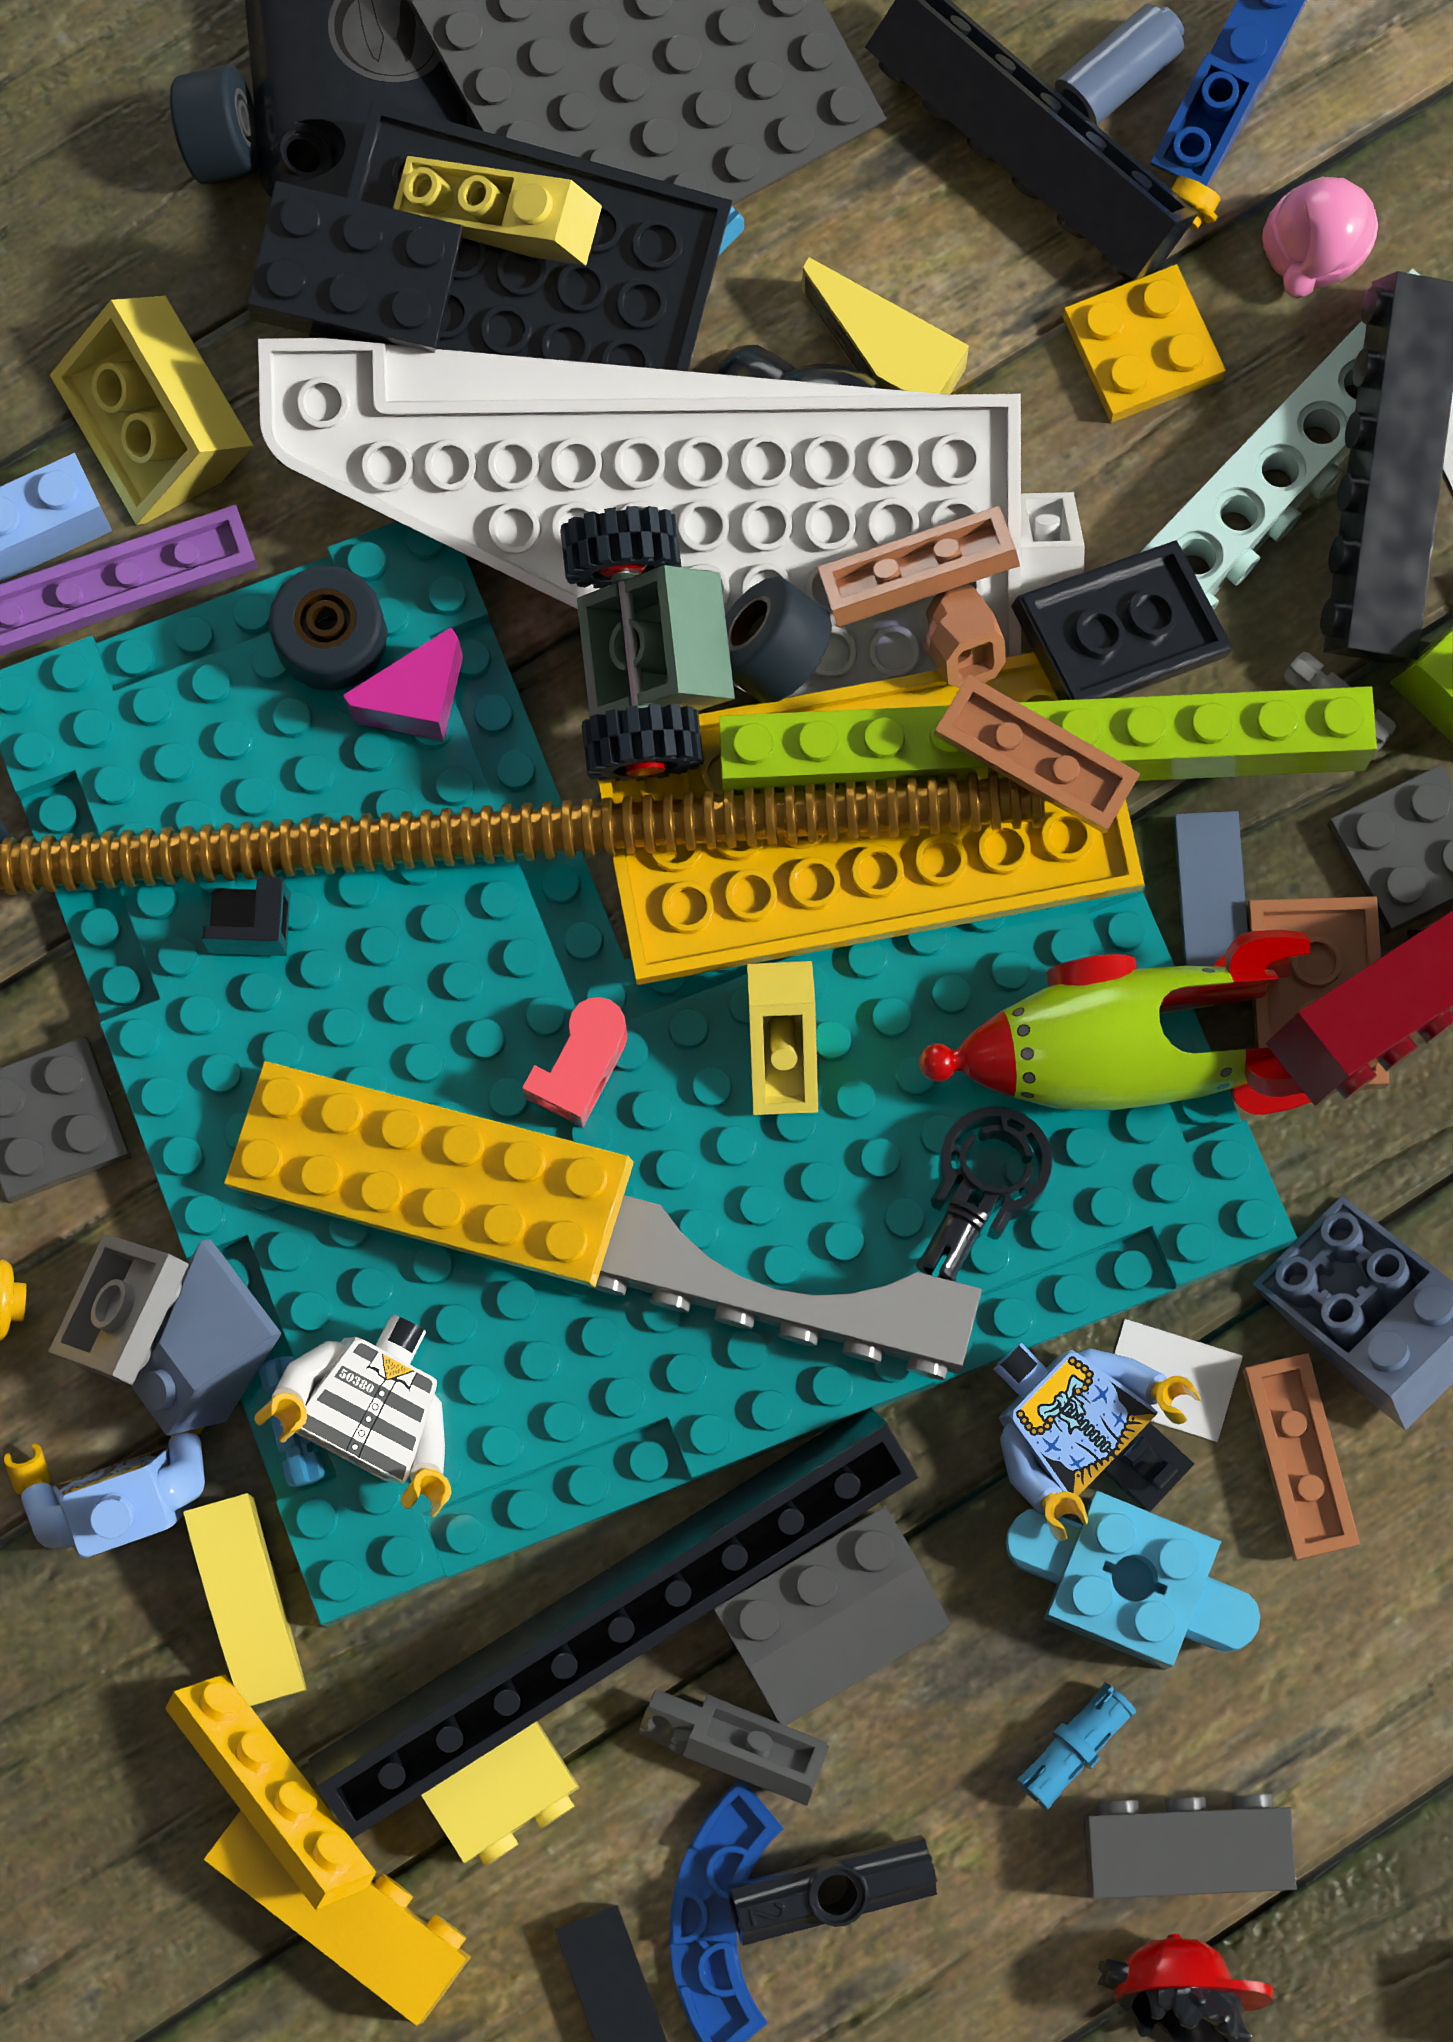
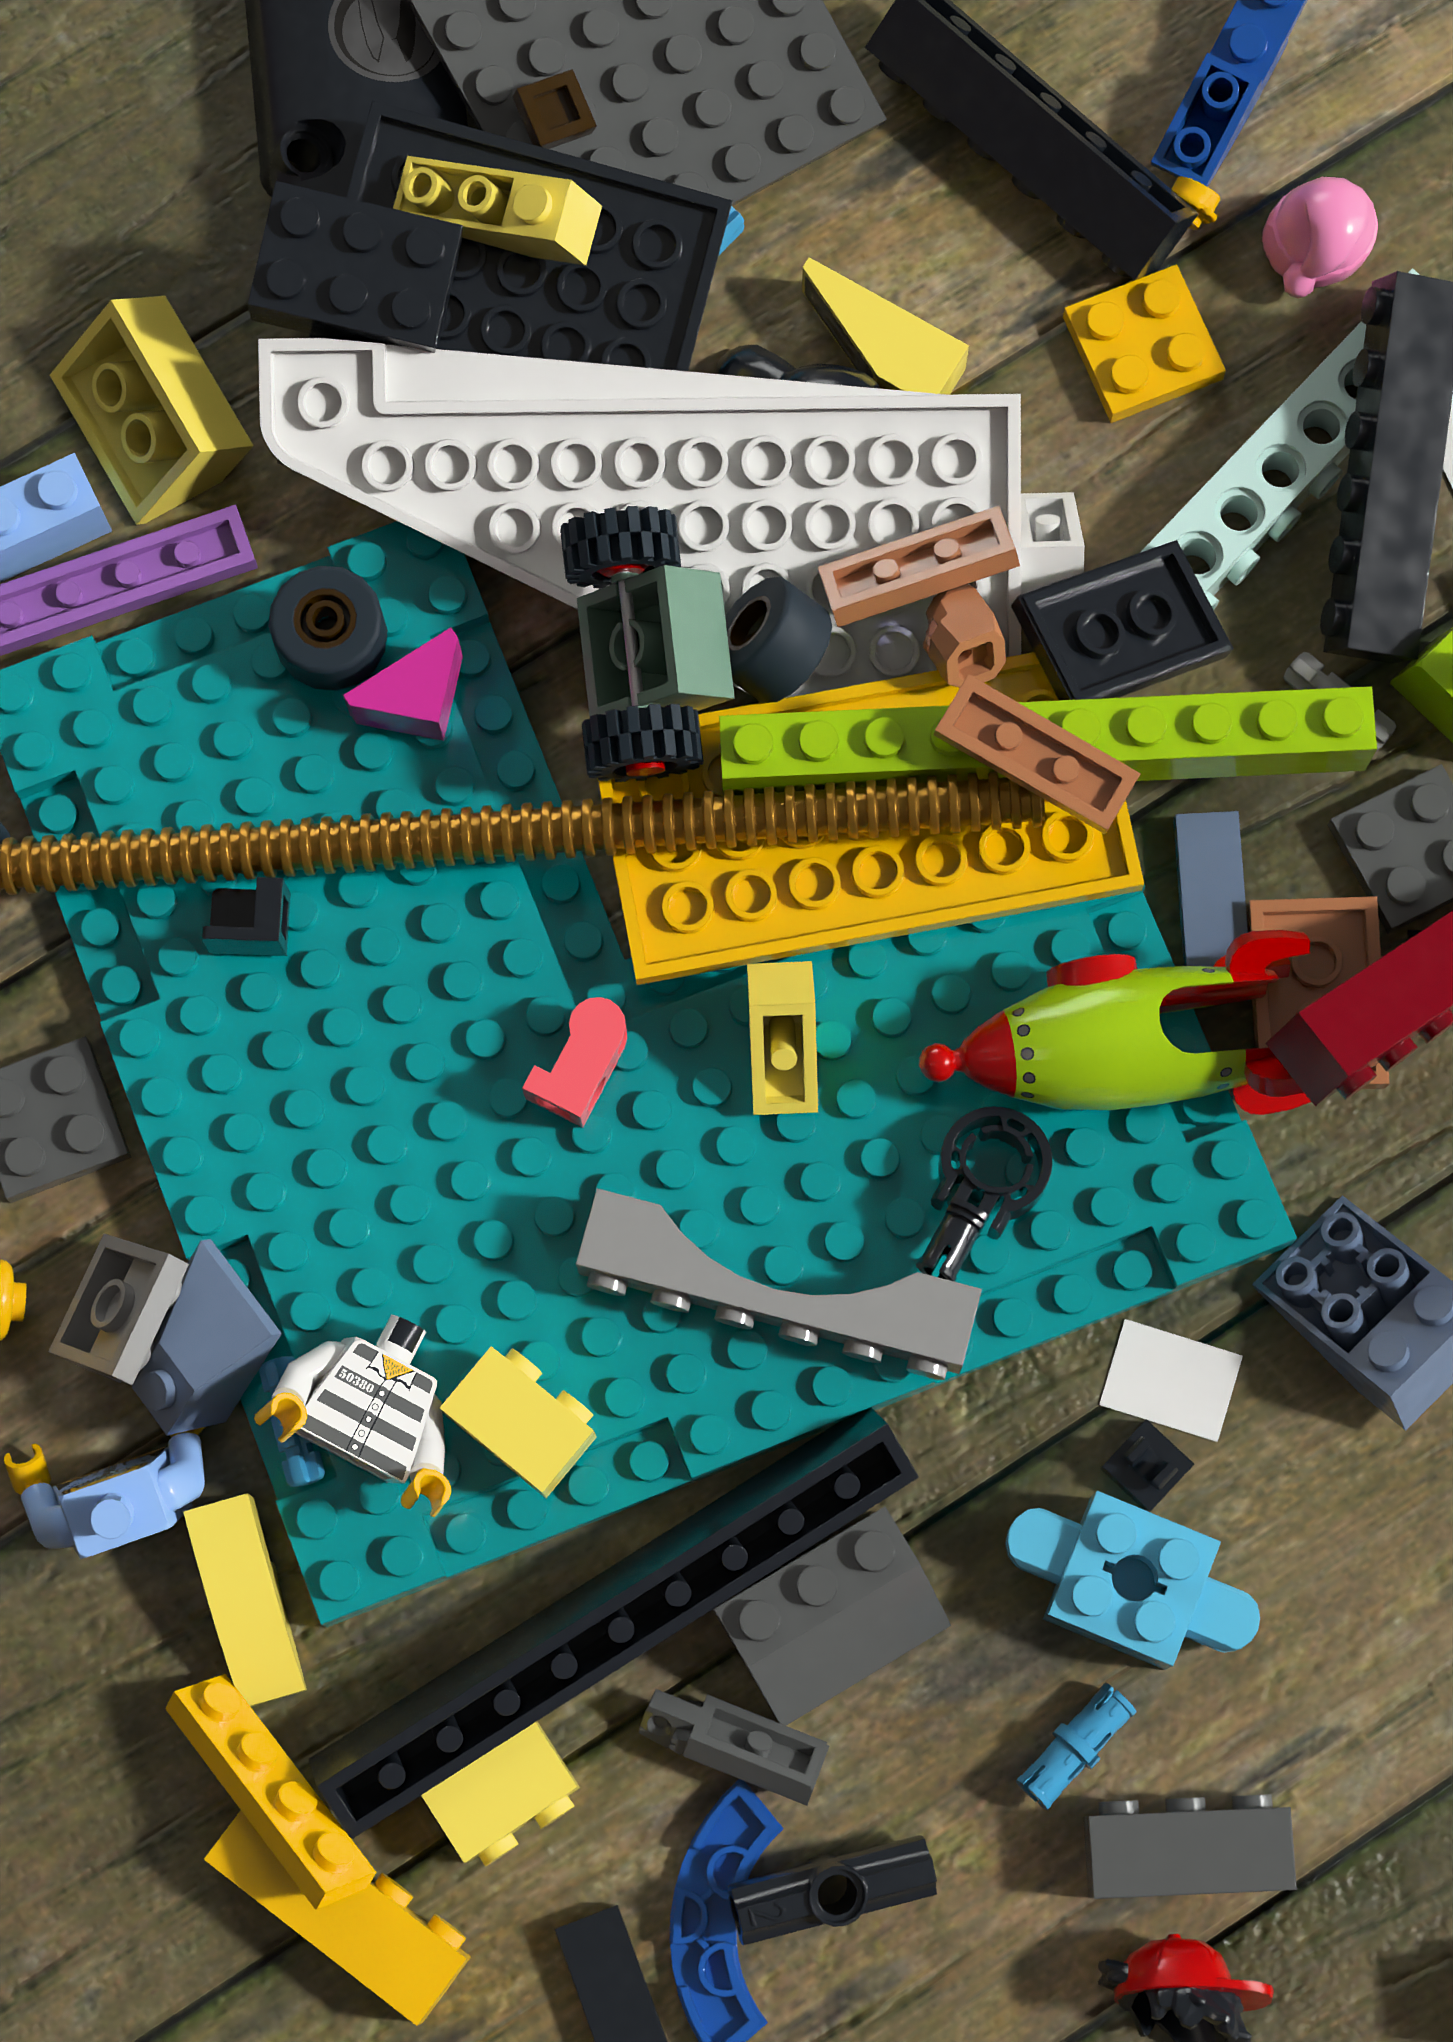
black wheel [170,65,260,184] -> none
yellow plate [224,1061,634,1288] -> none
torso [993,1342,1201,1541] -> none
sand blue brick [1055,3,1185,125] -> none
nougat plate [1243,1353,1360,1562] -> none
none -> light yellow brick [440,1346,597,1498]
none -> dark brown plate [512,69,597,149]

